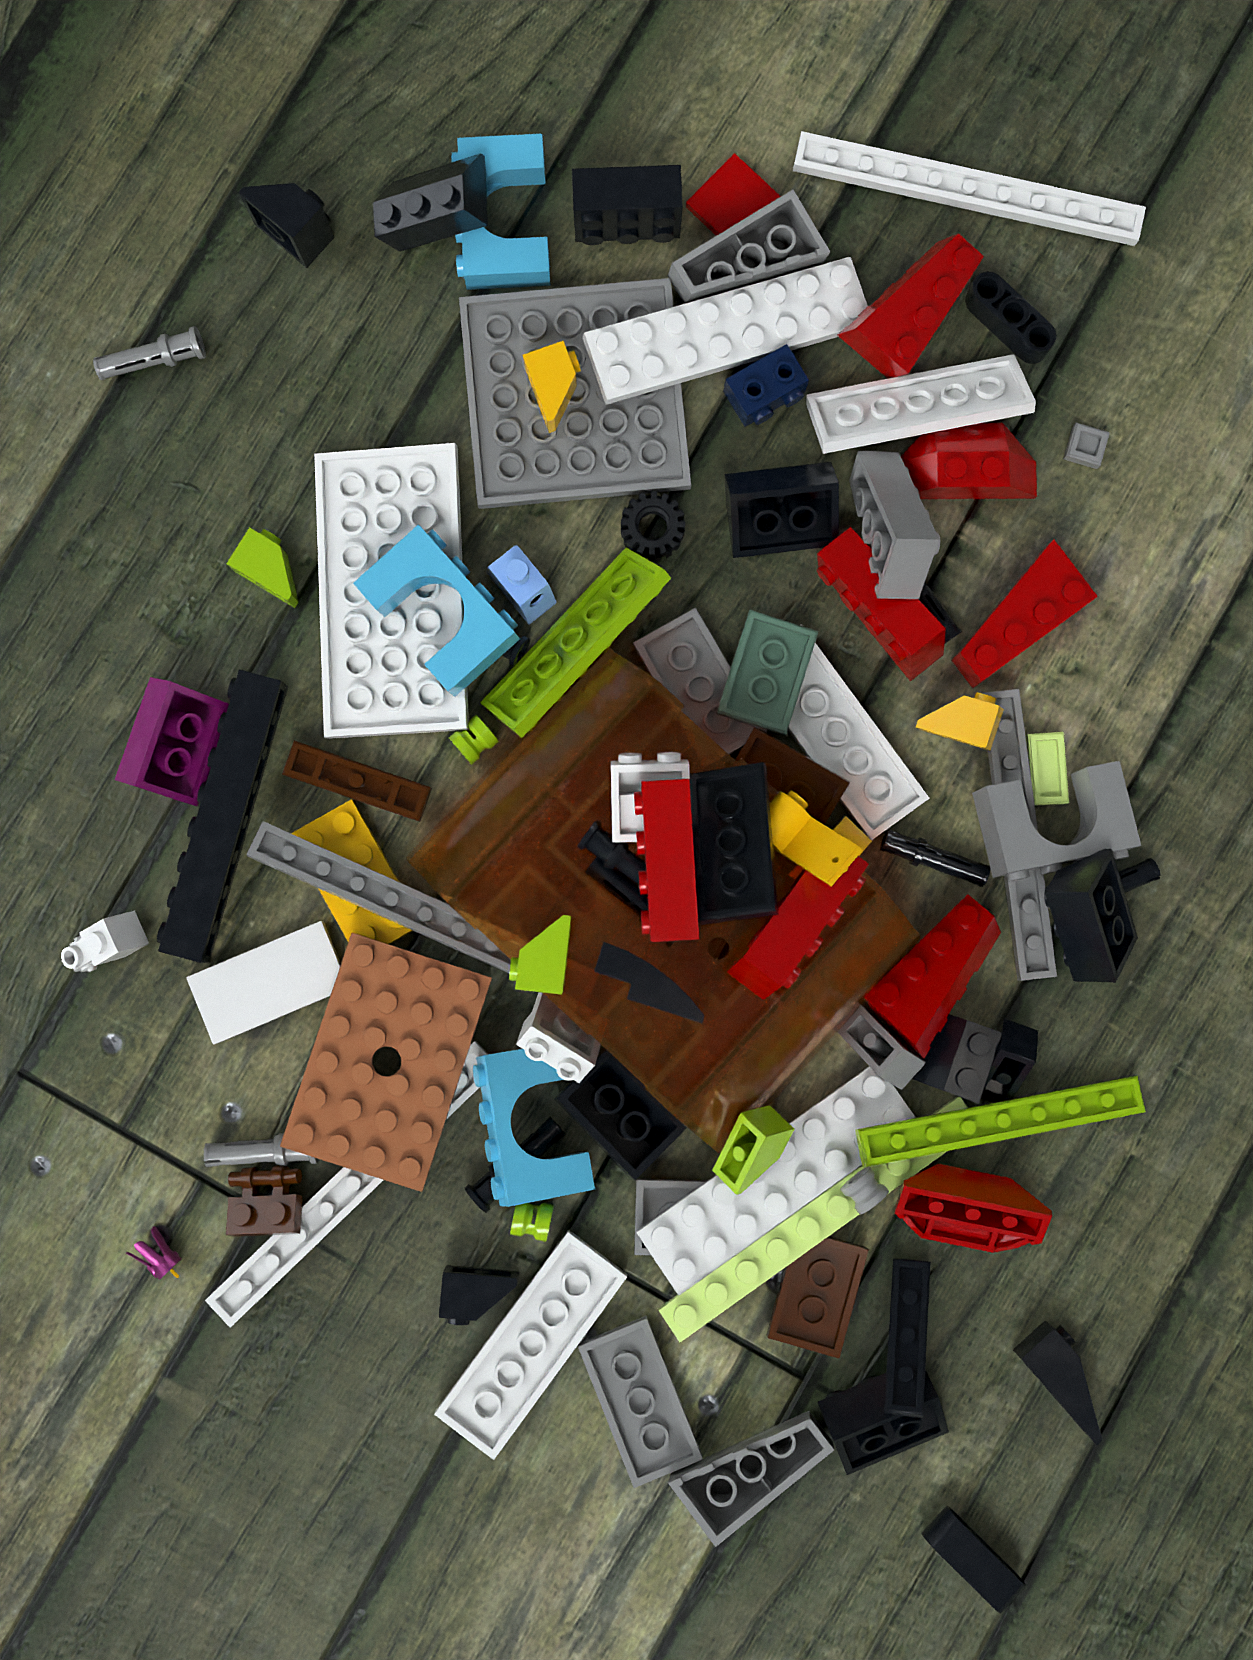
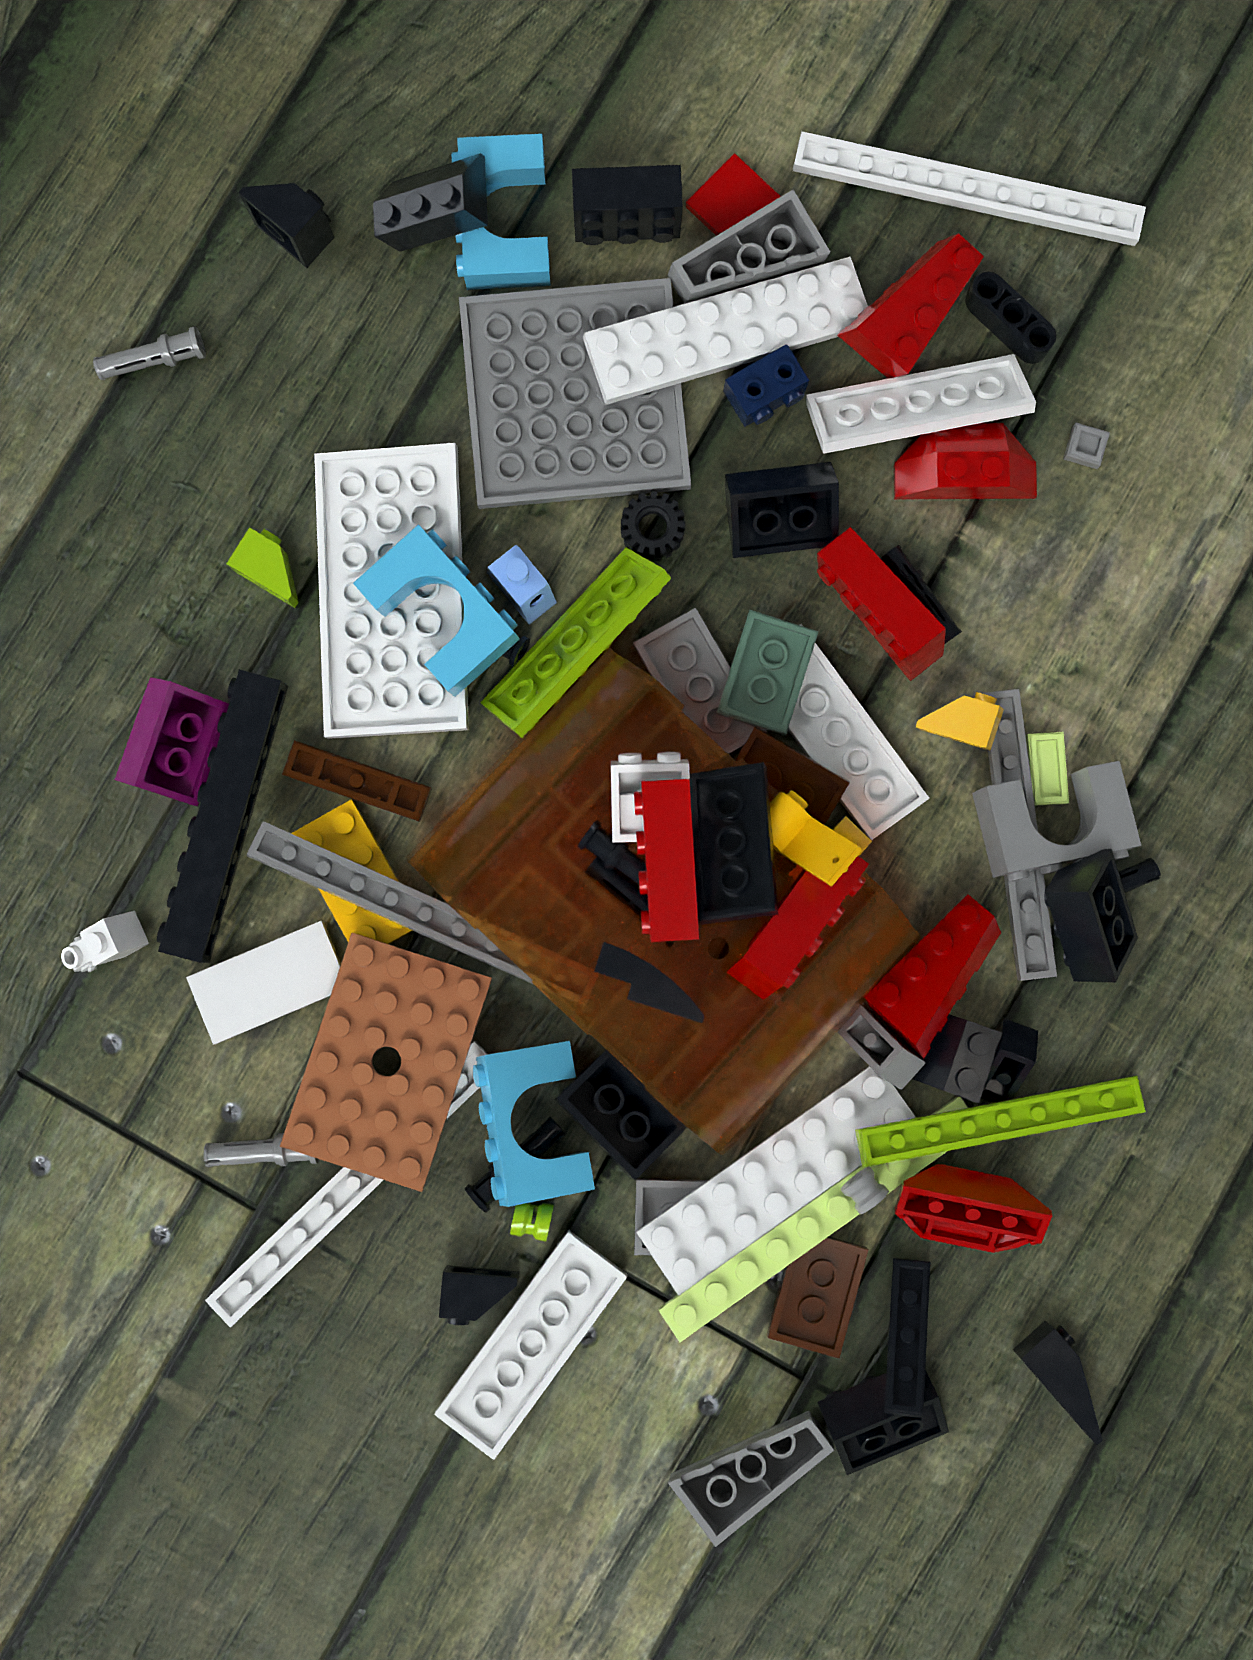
flat silver piece [125,1226,182,1280] -> none
reddish brown plate [226,1166,303,1237] -> none
lime wheel [448,715,499,765] -> none
lime slope [509,915,572,995] -> none
white plate [516,992,608,1083] -> none
yellow slope [523,341,581,433] -> none
light grey plate [578,1315,703,1488] -> none
lime slope [712,1105,795,1195] -> none
light grey wedge [849,451,940,599] -> none
black pin [880,829,991,887] -> none
black beam [921,1506,1027,1614] -> none
red wedge [951,539,1098,688] -> none

